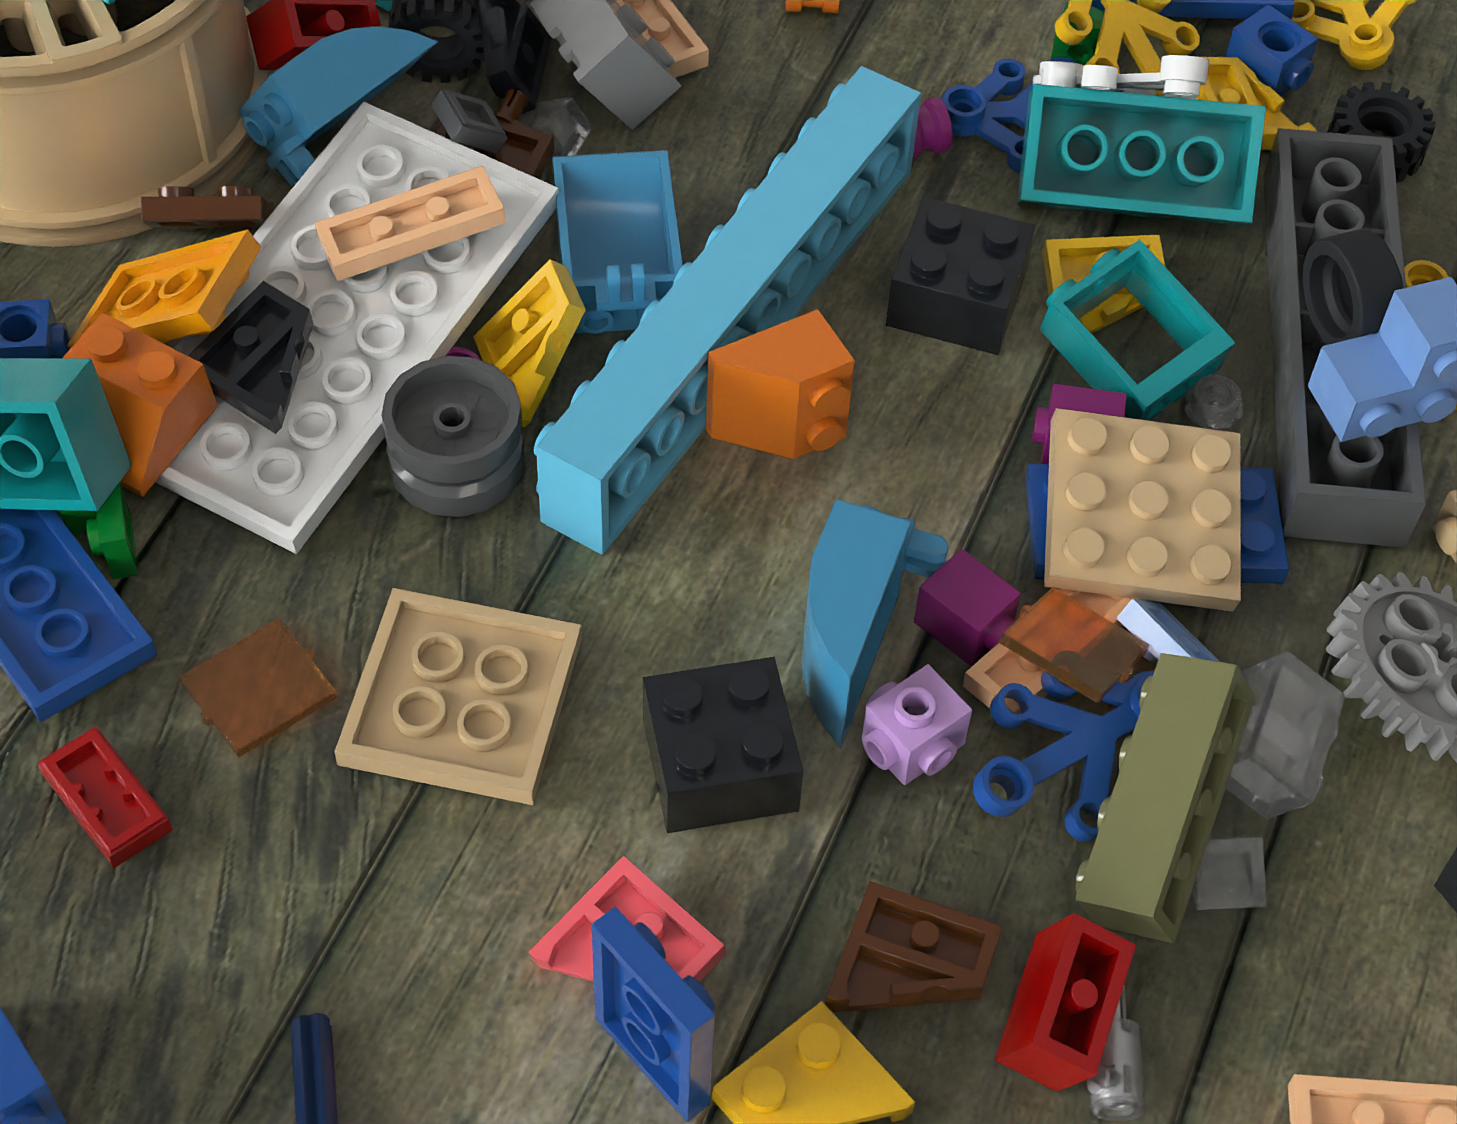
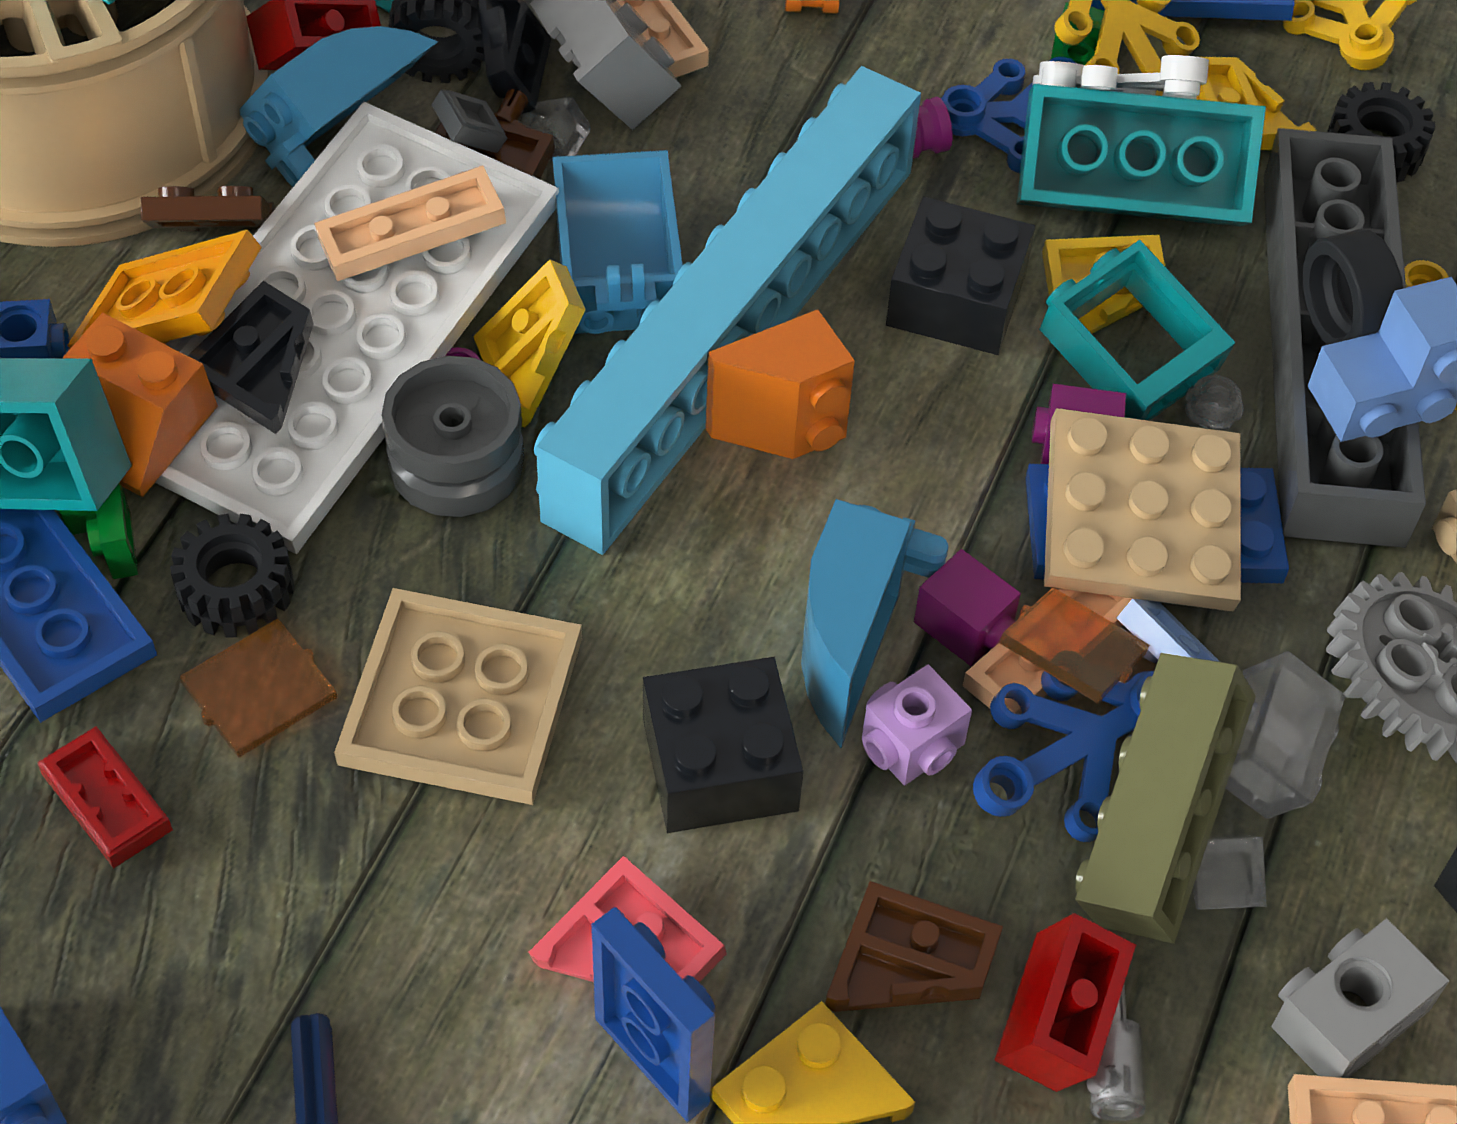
blue brick [1226,4,1318,96] -> none
none -> black tyre [170,513,294,637]
none -> light grey brick [1271,918,1450,1078]

